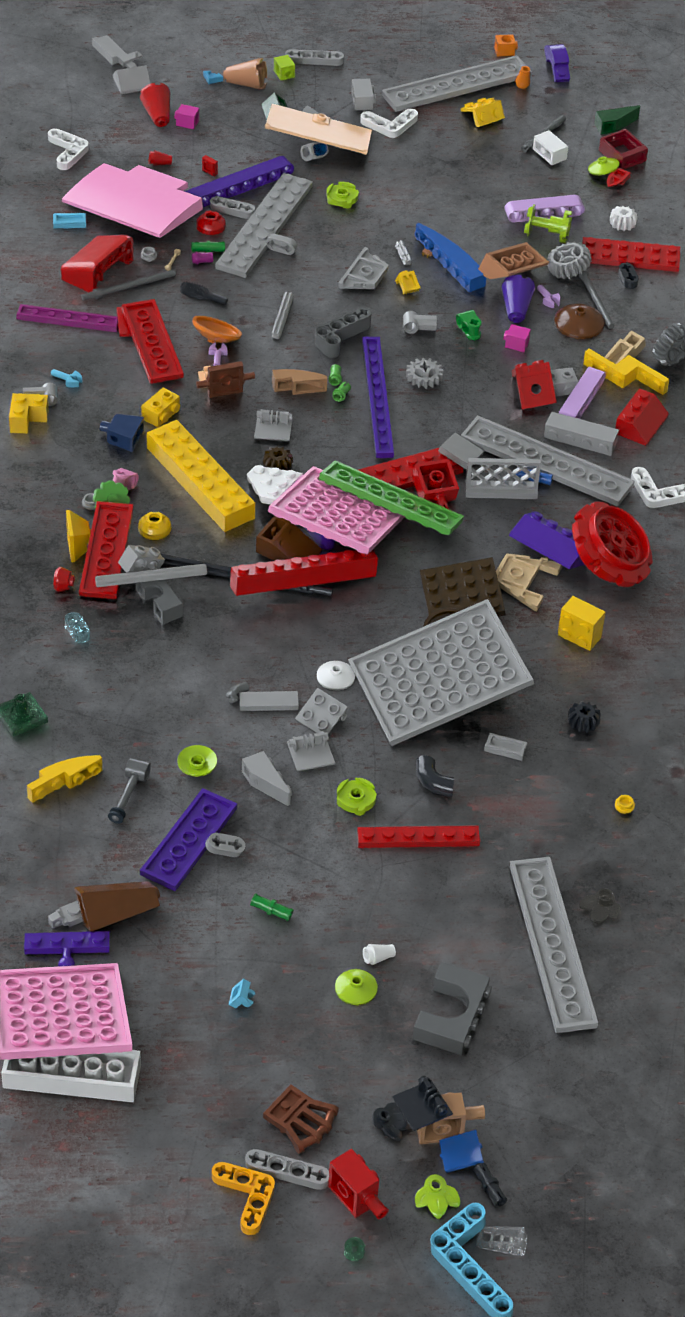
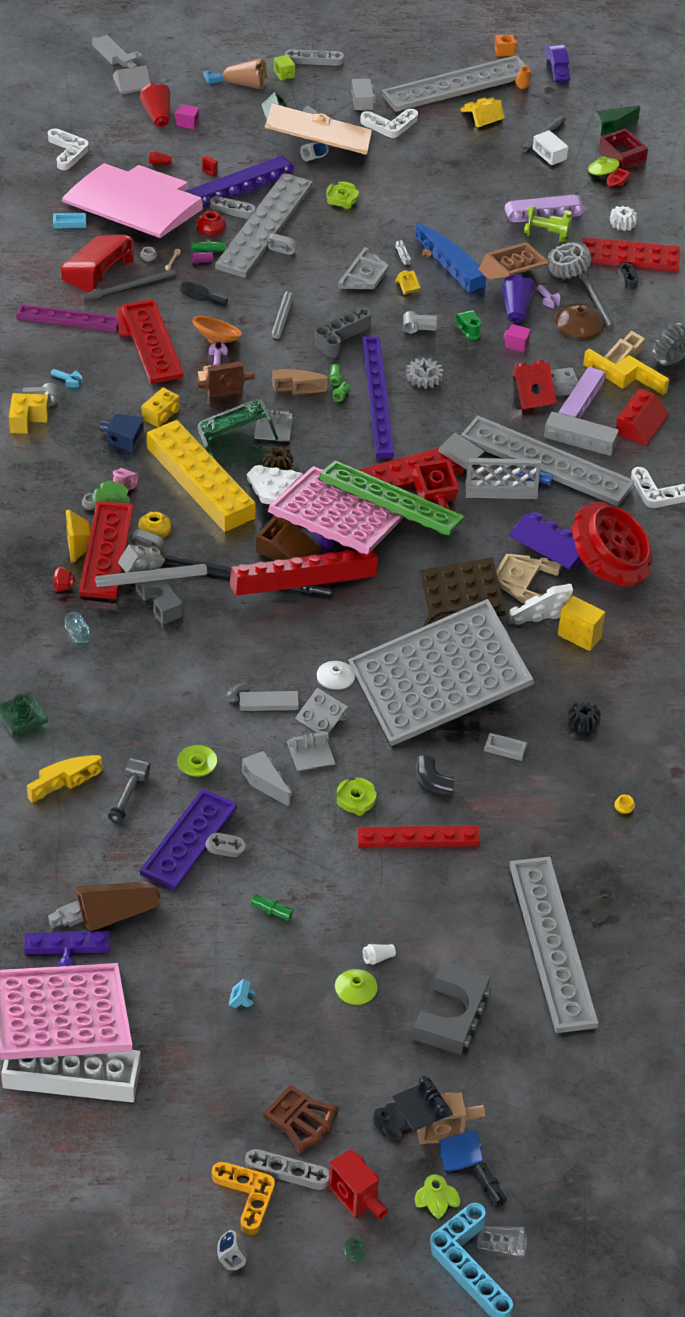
none -> light grey beam [129,529,165,551]
none -> clear green windscreen [197,399,278,457]
none -> light grey rock [217,1230,247,1270]
none -> white plate [507,584,573,625]

